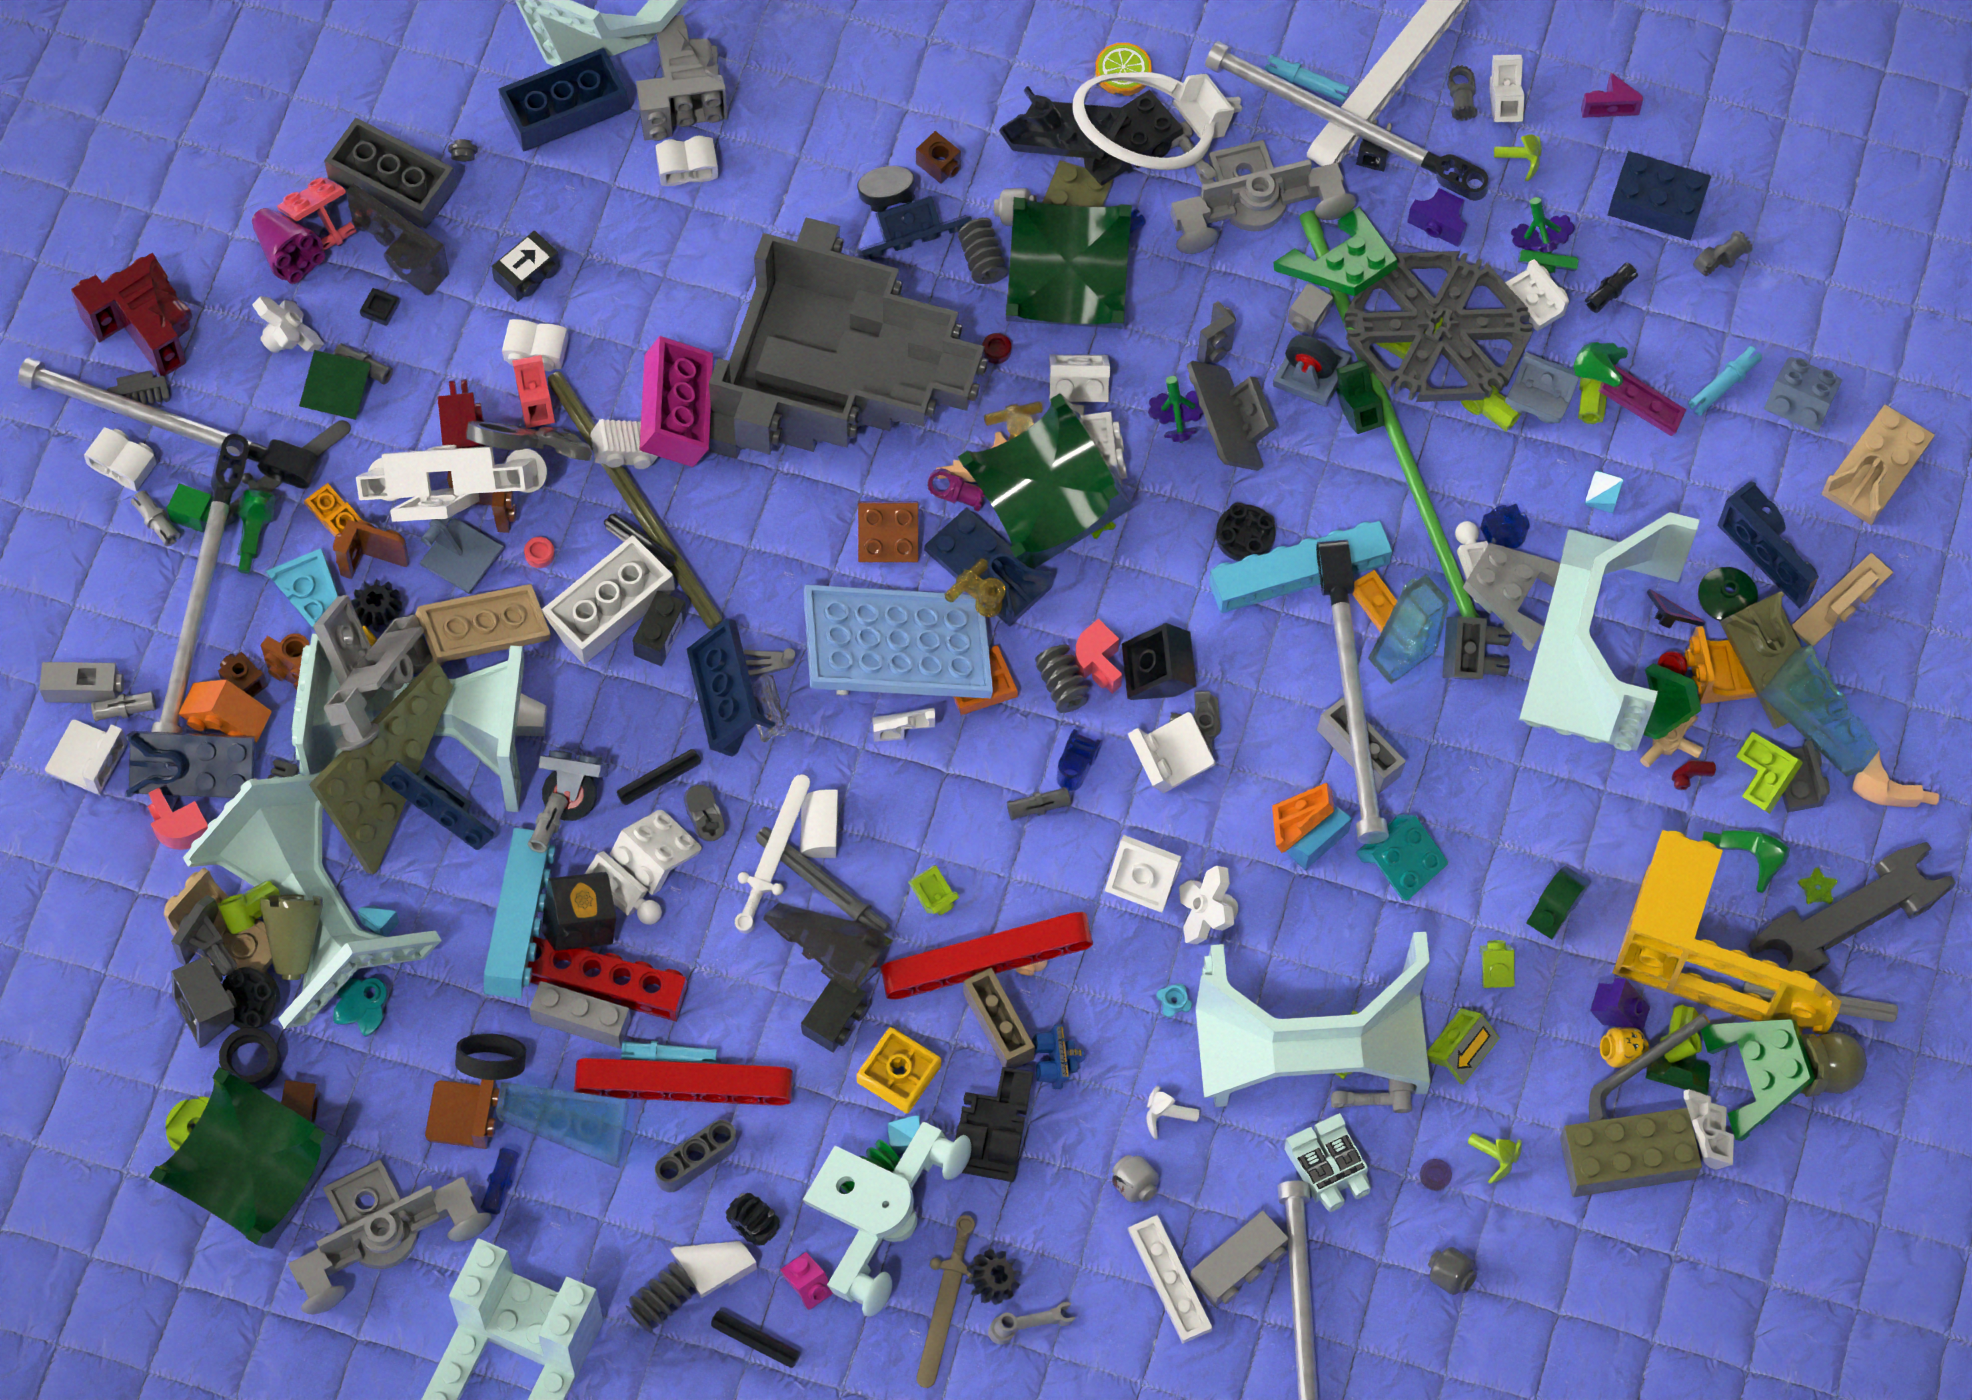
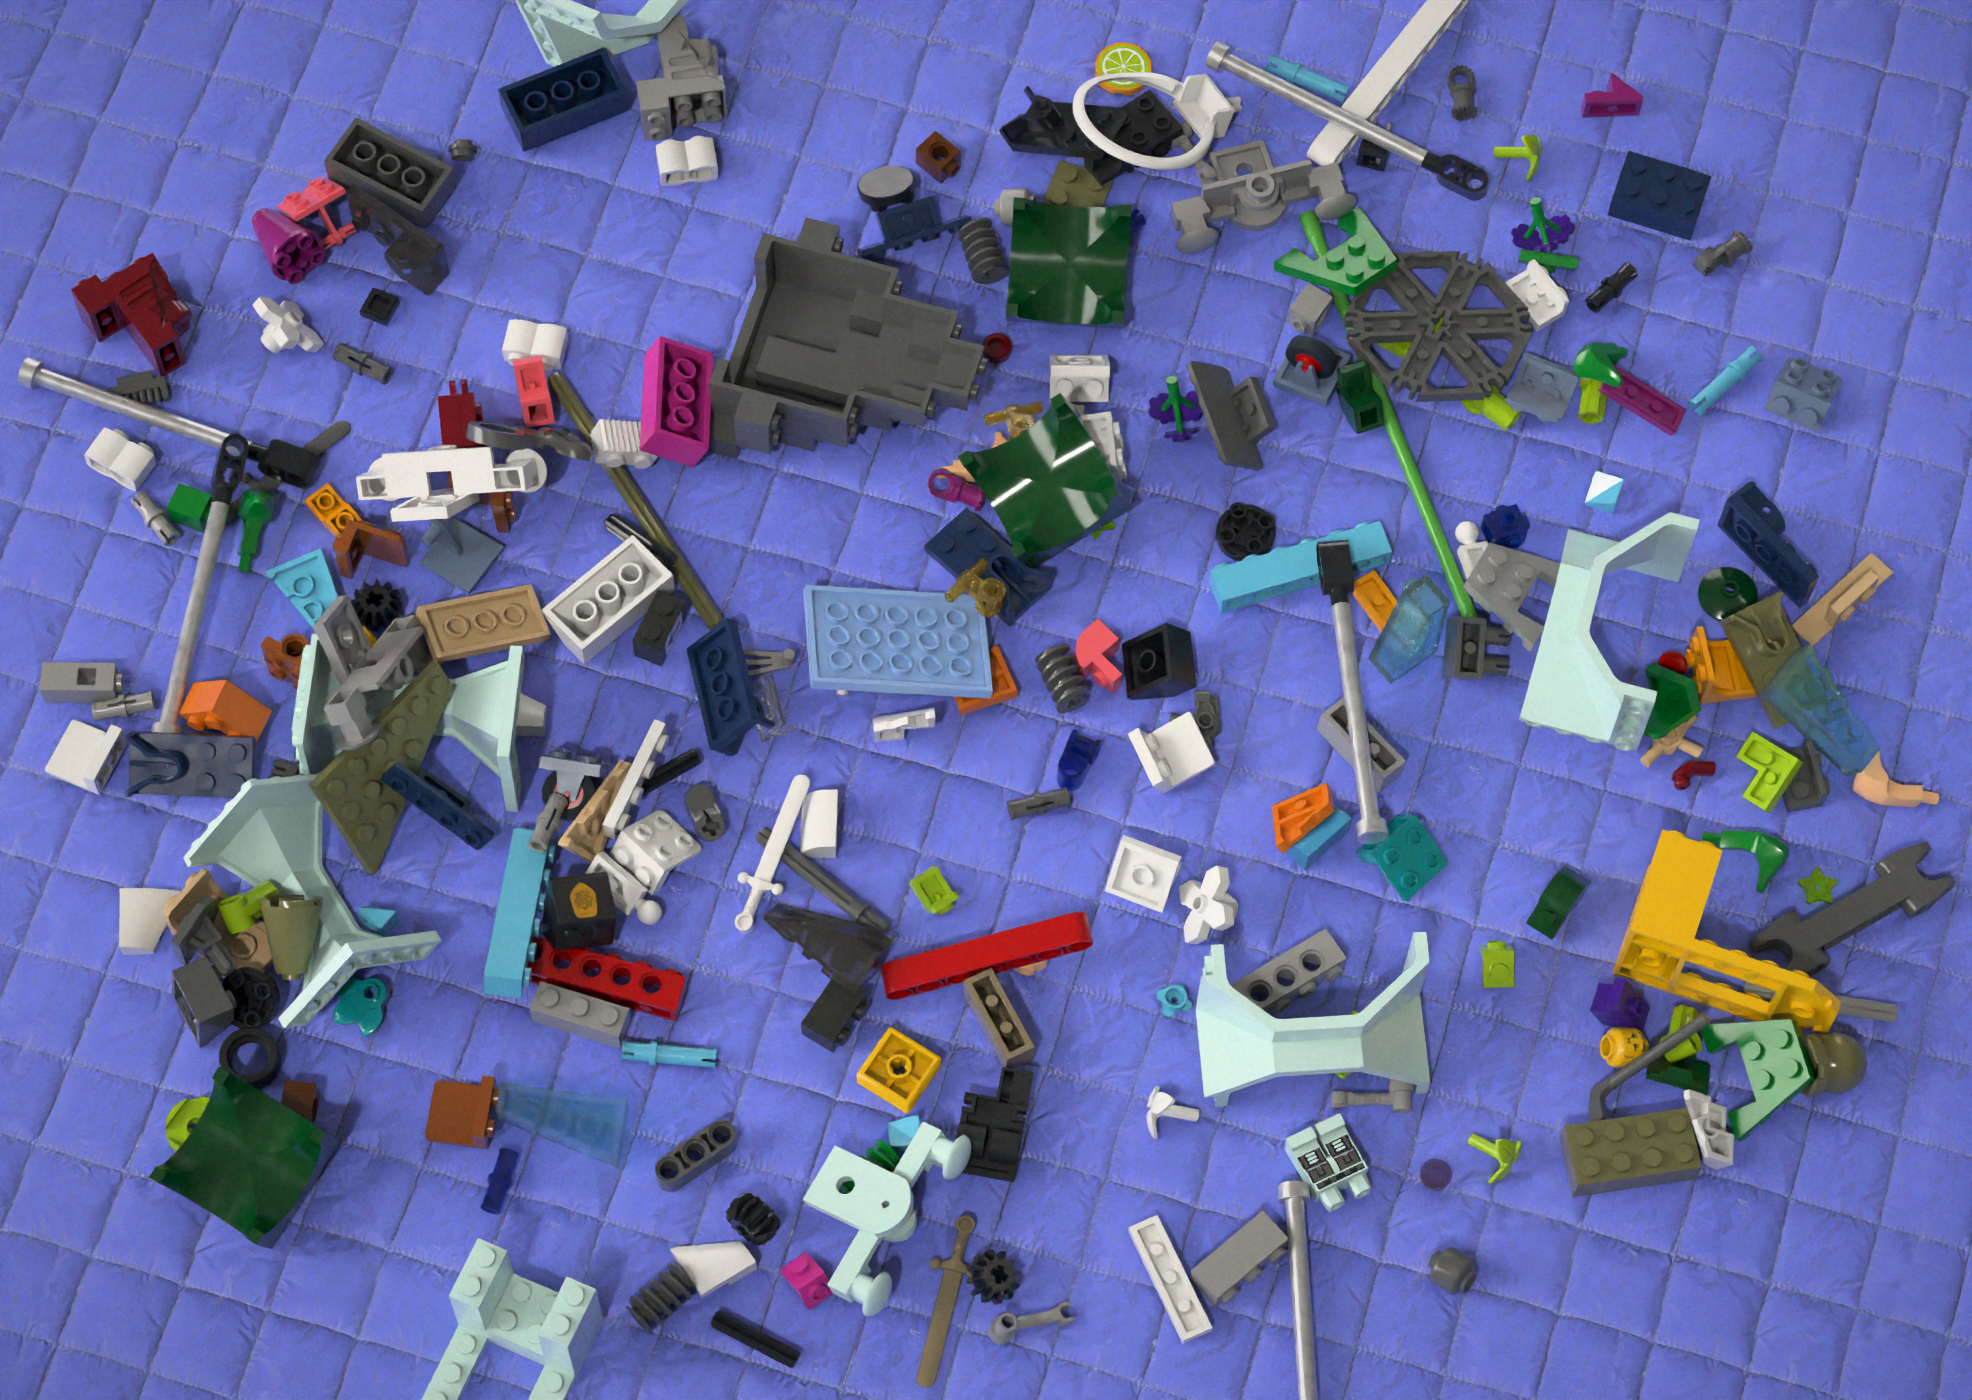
coral brick [147,788,208,850] -> none
reddish brown brick [218,652,268,697] -> none
light grey piece [288,1159,491,1314] -> none
dark green piece [299,350,371,420] -> none
black tyre [455,1034,526,1080] -> none
pearl dark grey brick [491,230,560,302] -> none
coral tile [524,537,555,568] -> none
red beam [574,1058,793,1106] -> none
dark orange plate [858,501,918,562] -> none
blue hips [1032,1025,1085,1089] -> none
light grey head [1112,1155,1159,1203] -> none
dark grey bracket [1197,301,1236,364] -> none
dark purple brick [1407,188,1467,247] -> none
panel [1427,1008,1500,1085] -> none
white brick [1490,55,1524,122] -> none
black piece [1647,589,1706,629] -> none
tan plate [1821,404,1935,526] -> none
none -> white slope [119,888,181,955]
none -> tan wing [558,760,632,863]
none -> white plate [603,719,669,839]
none -> light grey brick [1231,928,1347,1014]

